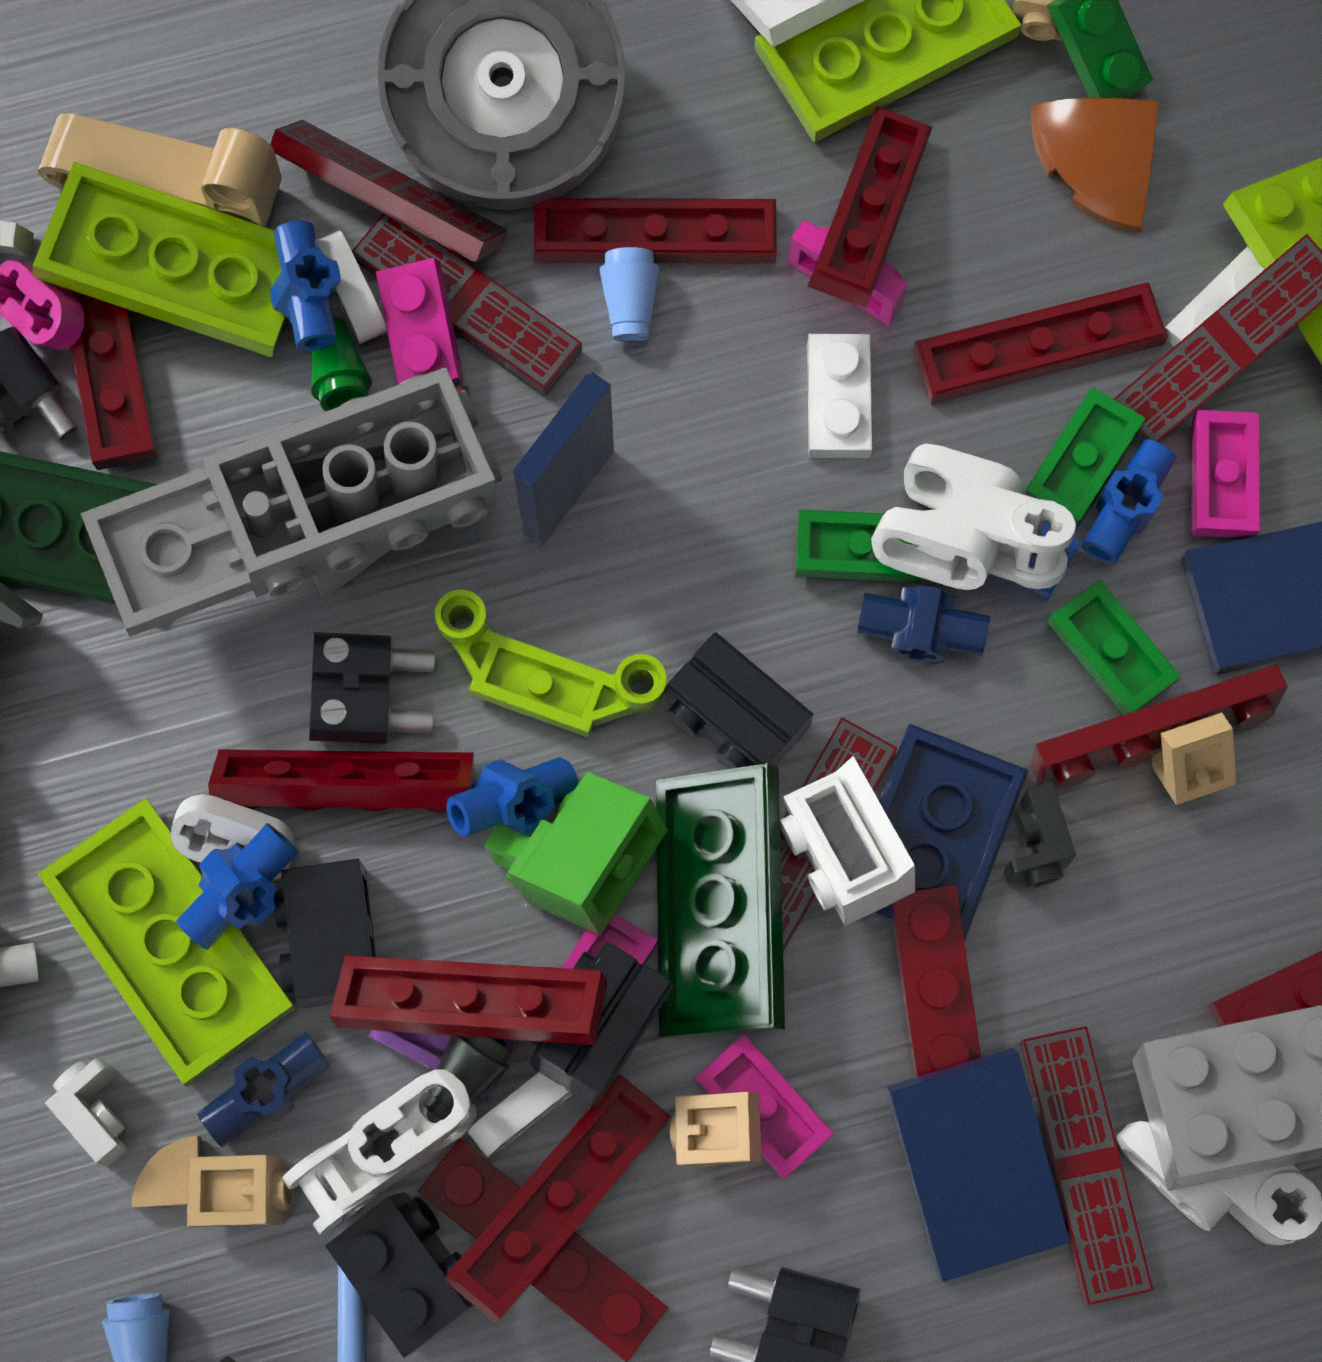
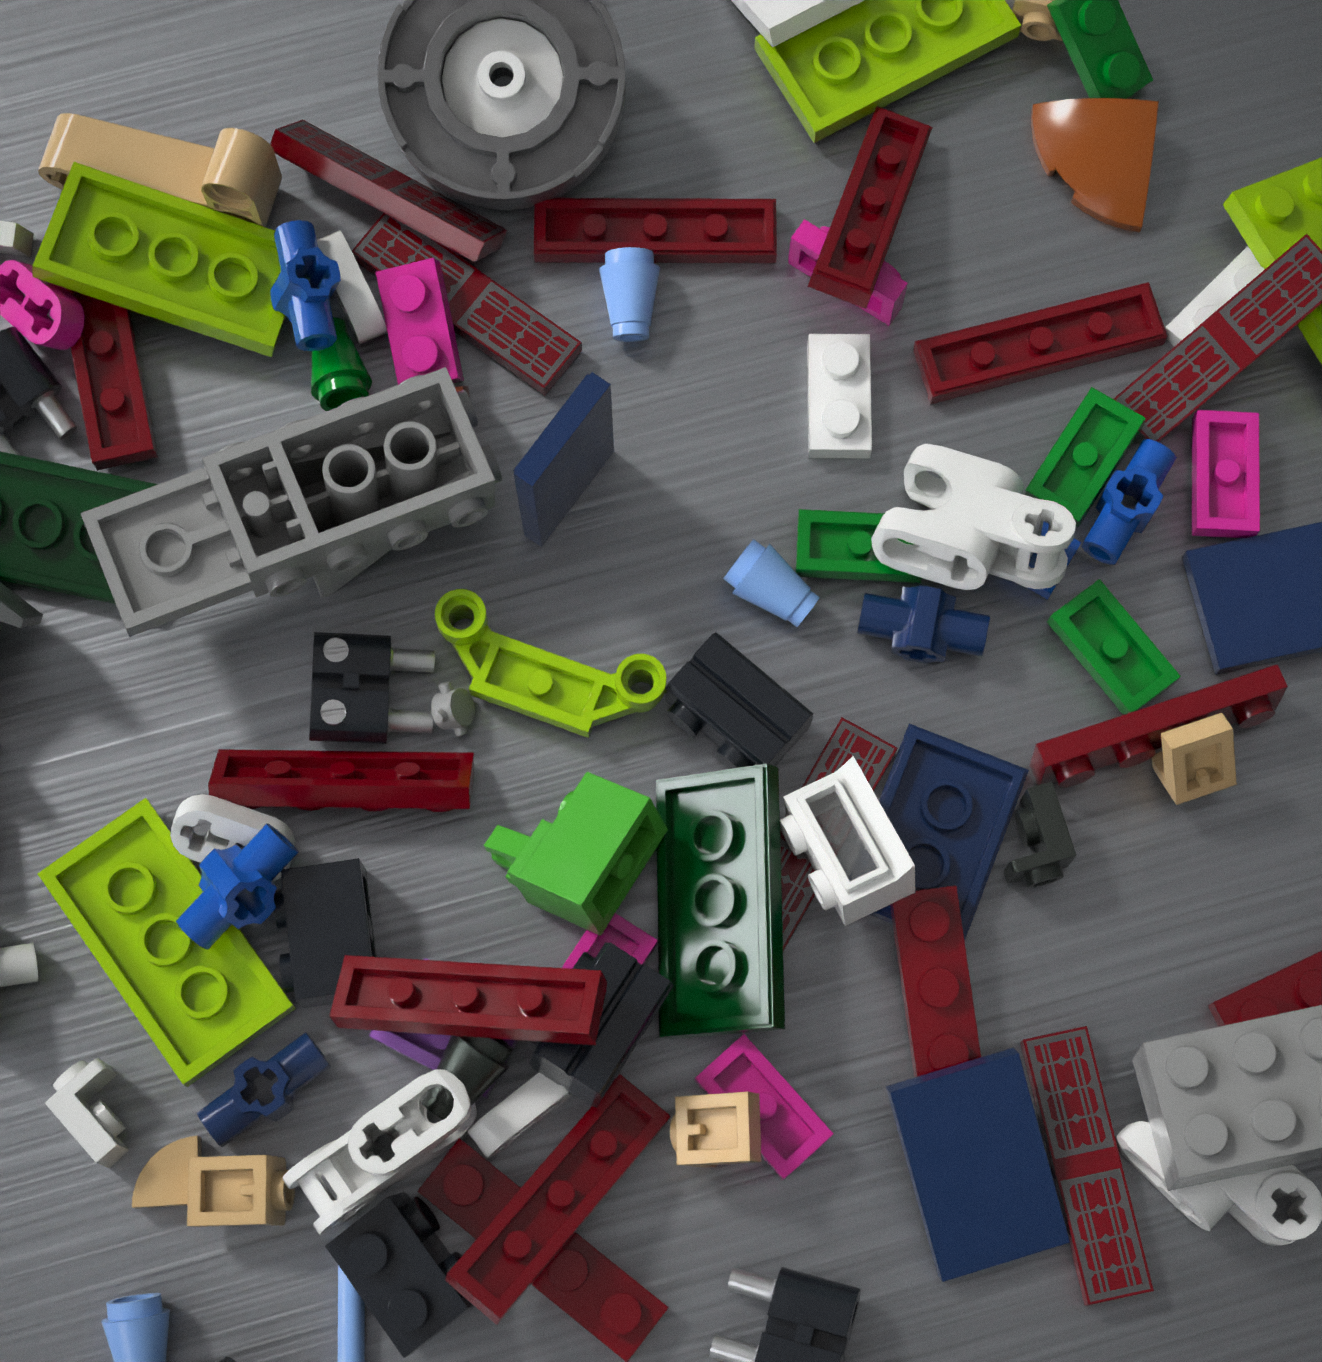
blue axle [447,757,578,837] -> none
none -> light grey piece [431,681,475,736]
none -> light blue cone [723,539,820,627]

